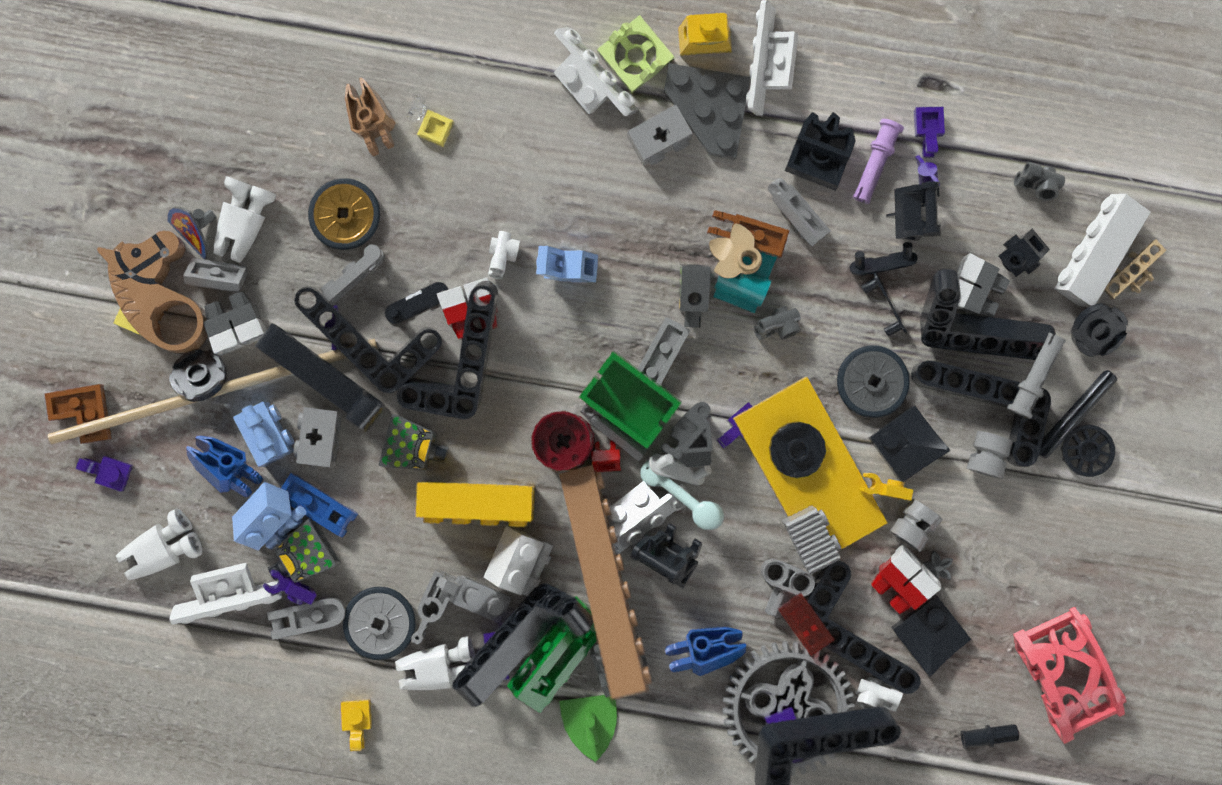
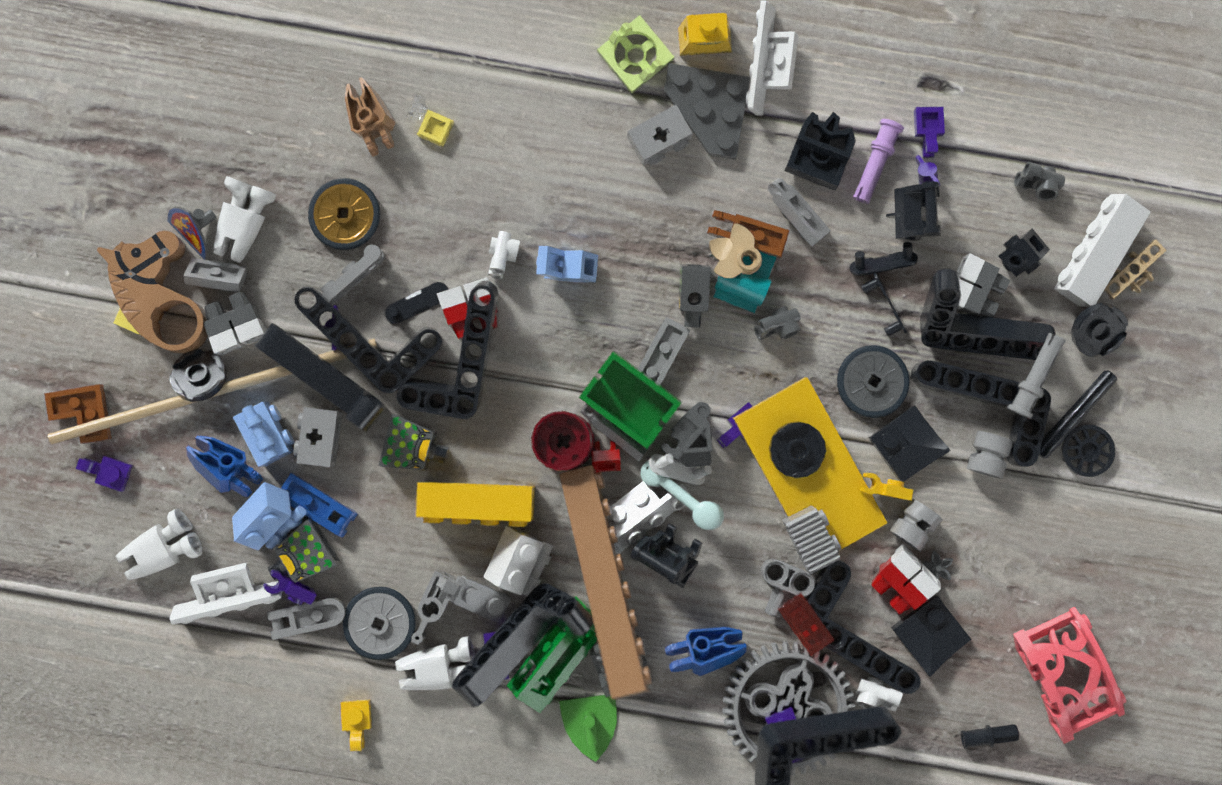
white bracket [553,27,638,116] -> none

